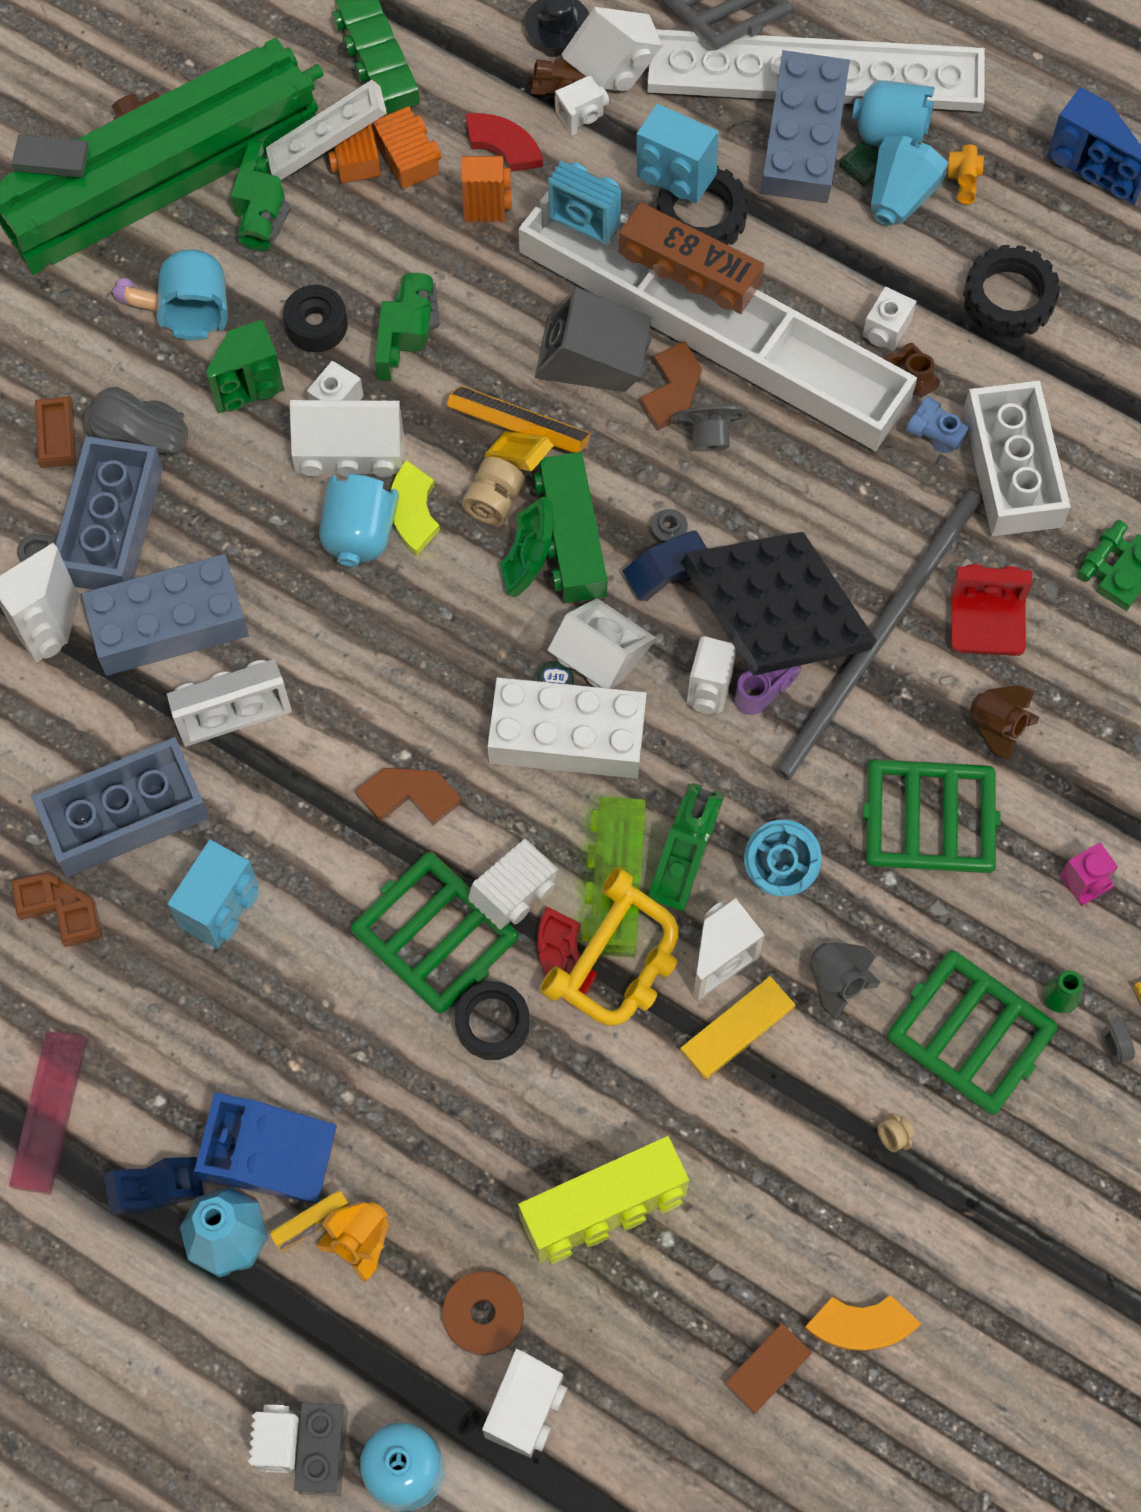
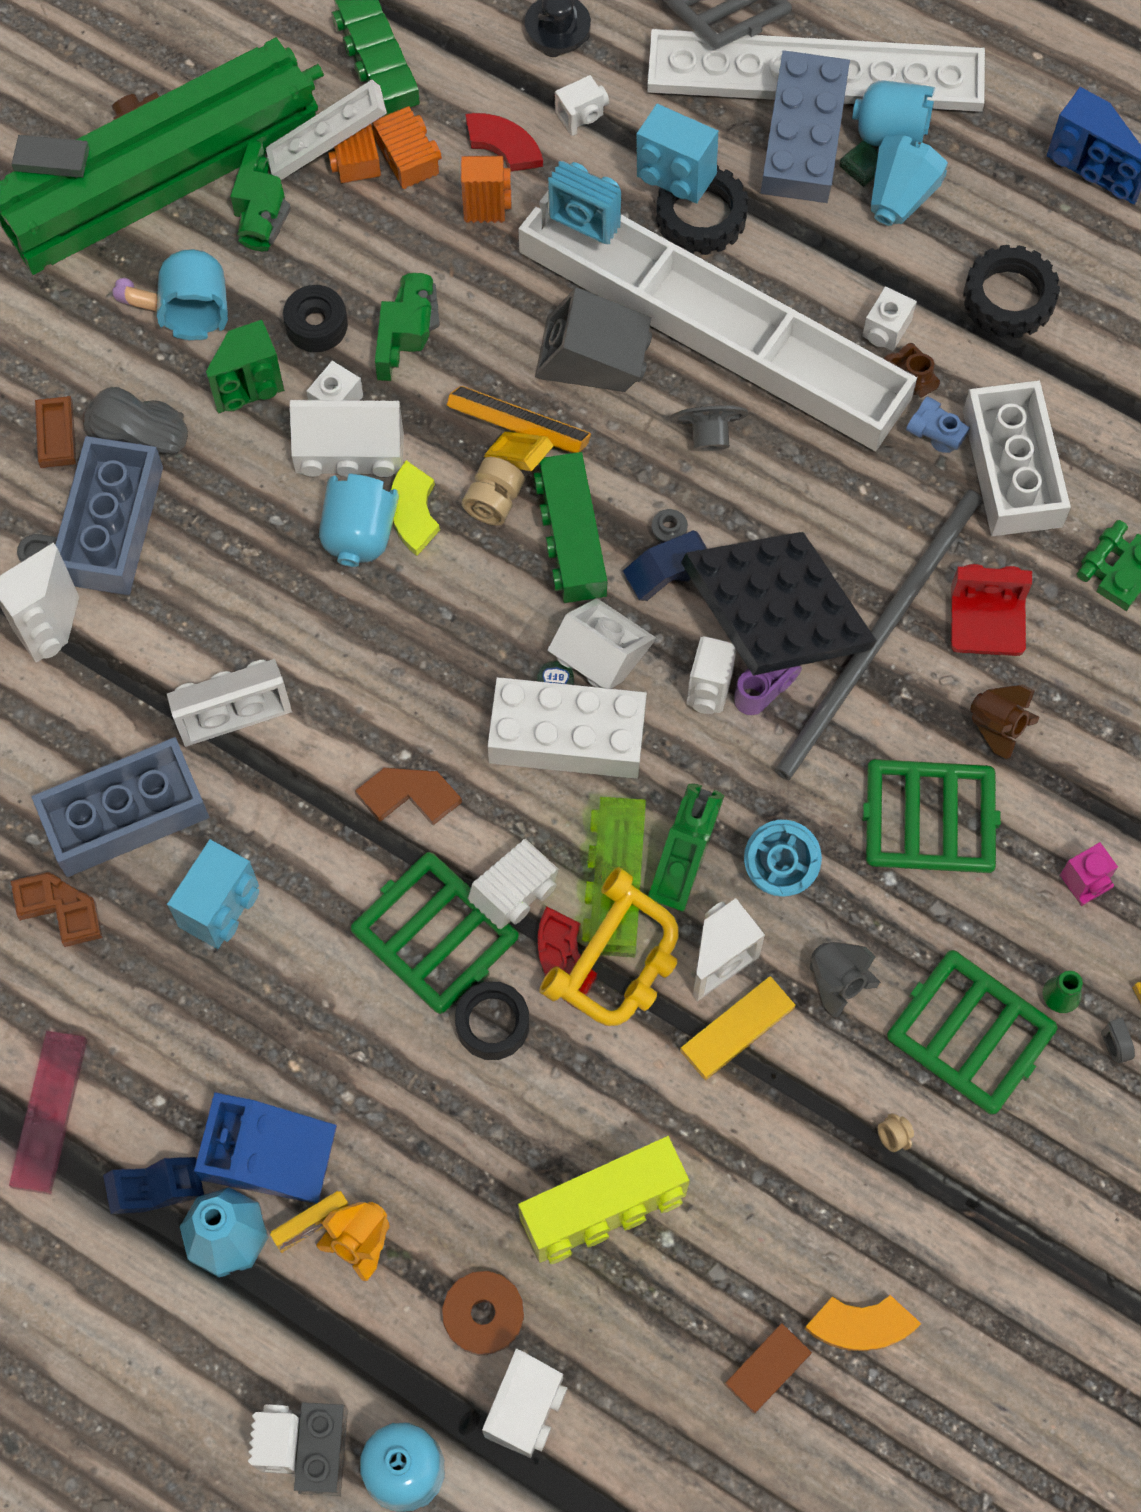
sand blue brick [81,554,249,676] -> none
green tile [499,497,553,597] -> none
reddish brown plate [530,57,585,96] -> none
white slope [562,7,663,92] -> none
dark orange brick [618,202,765,314] -> none
dark orange tile [640,341,702,431] -> none
light orange plate [948,144,984,205] -> none

